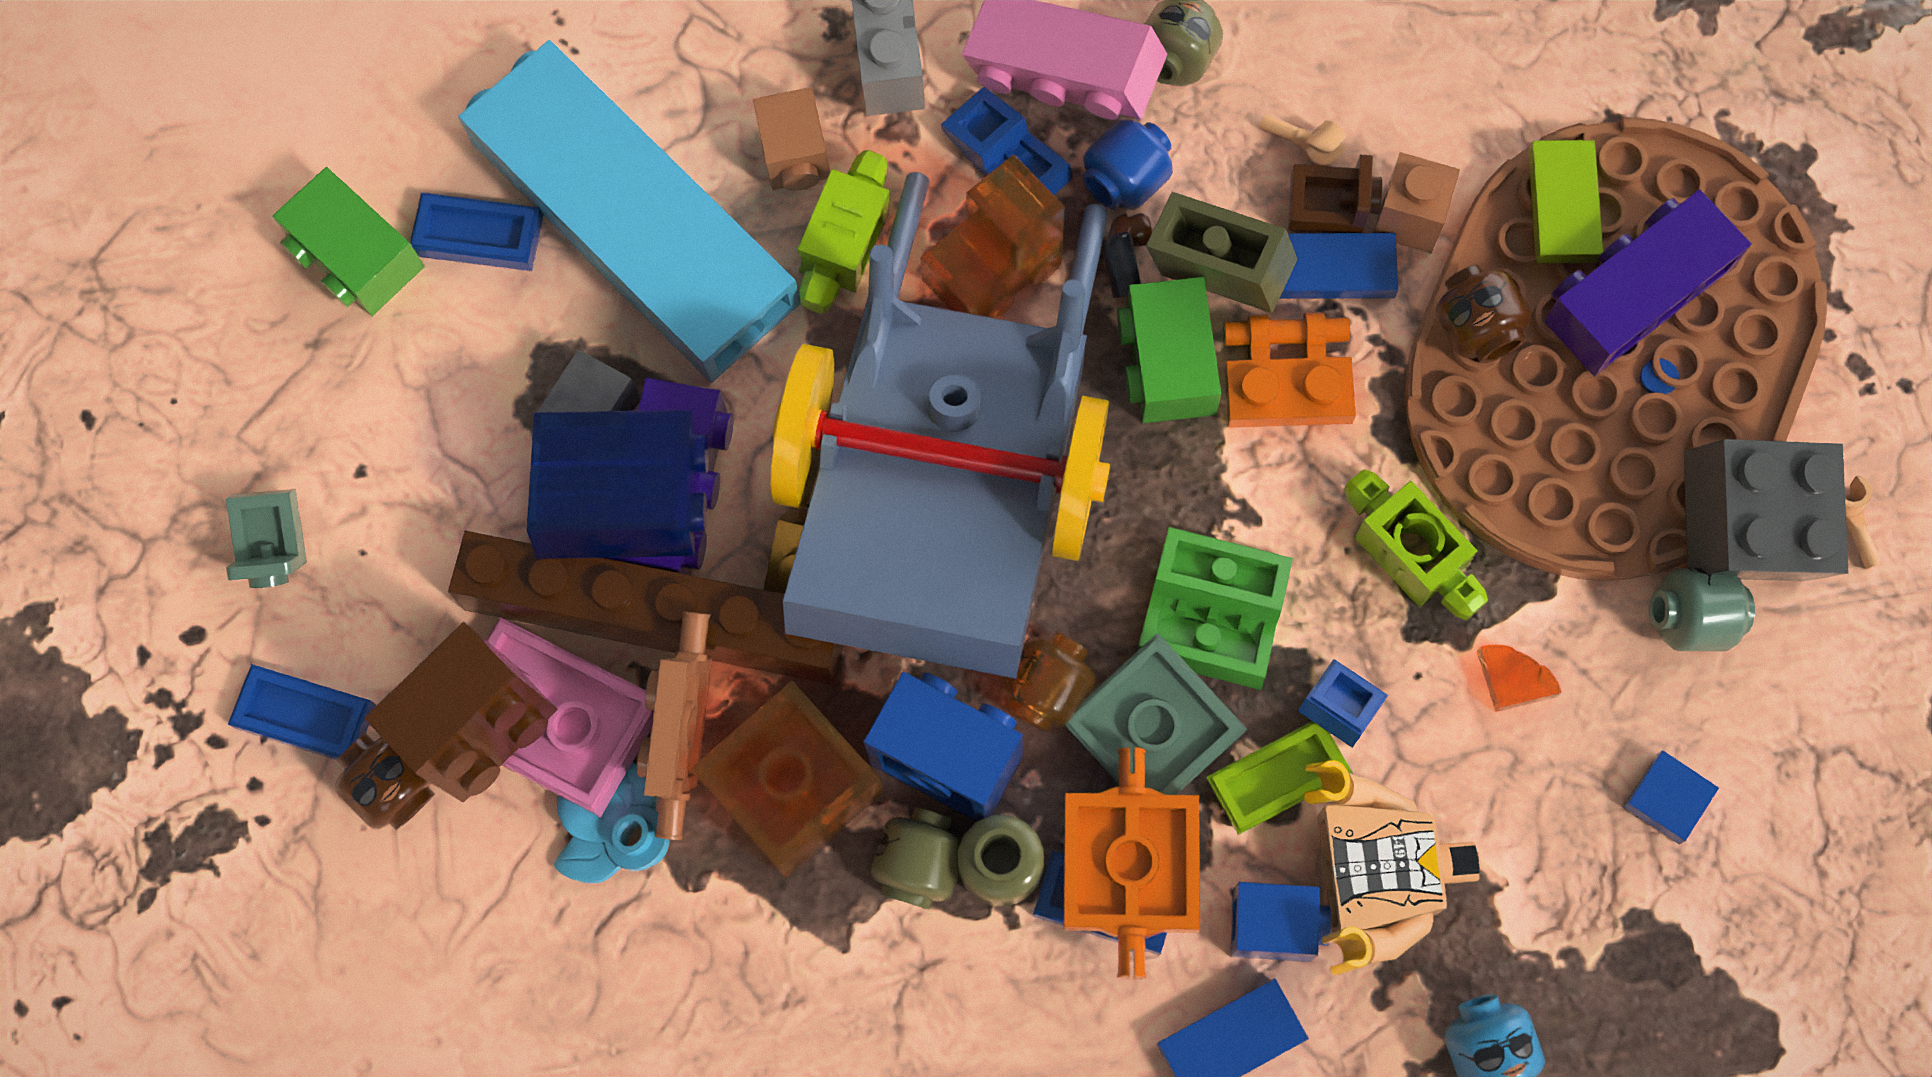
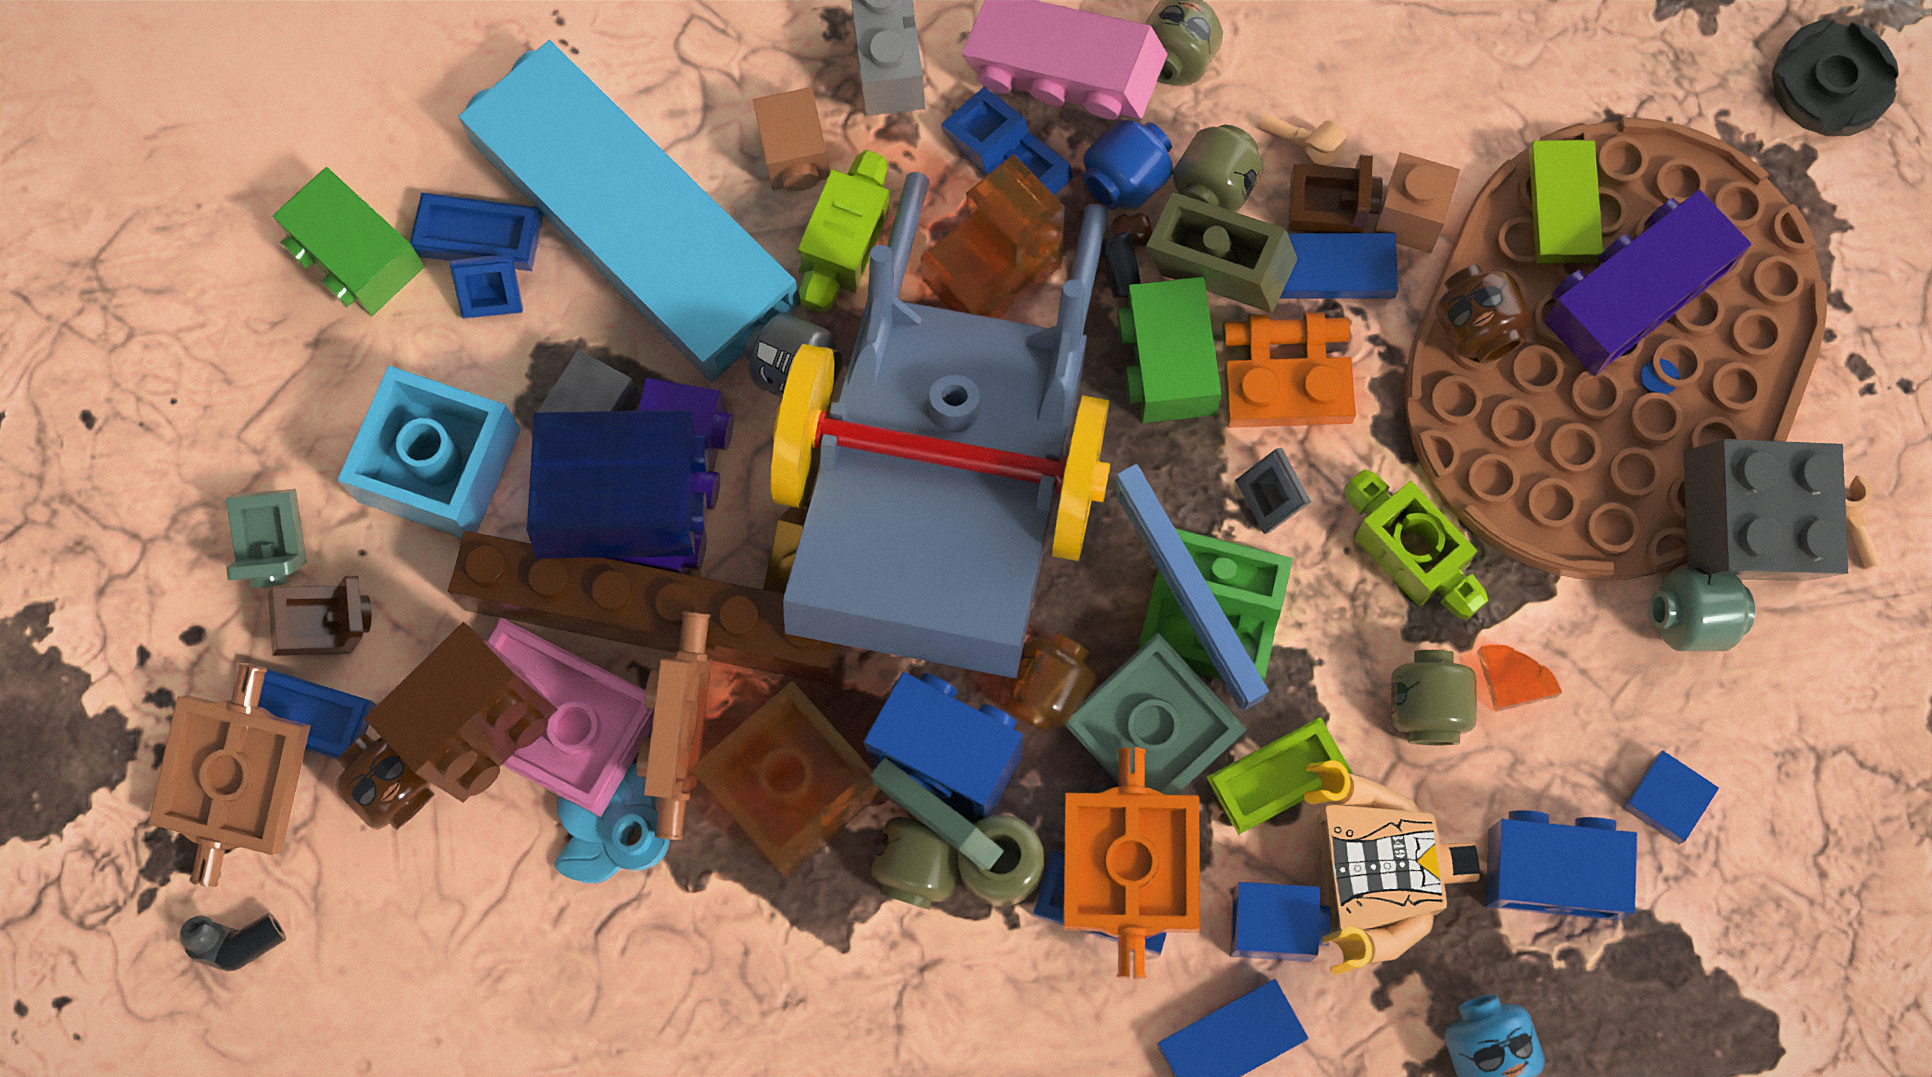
blue tile [1298,659,1388,748] -> none
none -> nougat plate [148,663,311,887]
none -> arm [179,912,287,972]
none -> reddish brown bracket [268,576,372,656]
none -> medium azure brick [337,365,521,538]
none -> blue slope [450,254,524,319]
none -> flat silver head [745,313,842,398]
none -> sand green tile [870,758,1004,870]
none -> medium blue tile [1114,463,1269,711]
none -> olive head [1173,124,1263,212]
none -> flat silver slope [1235,447,1311,534]
none -> olive head [1391,650,1477,746]
none -> blue brick [1485,810,1637,921]
none -> pearl dark grey tile [1772,20,1899,136]

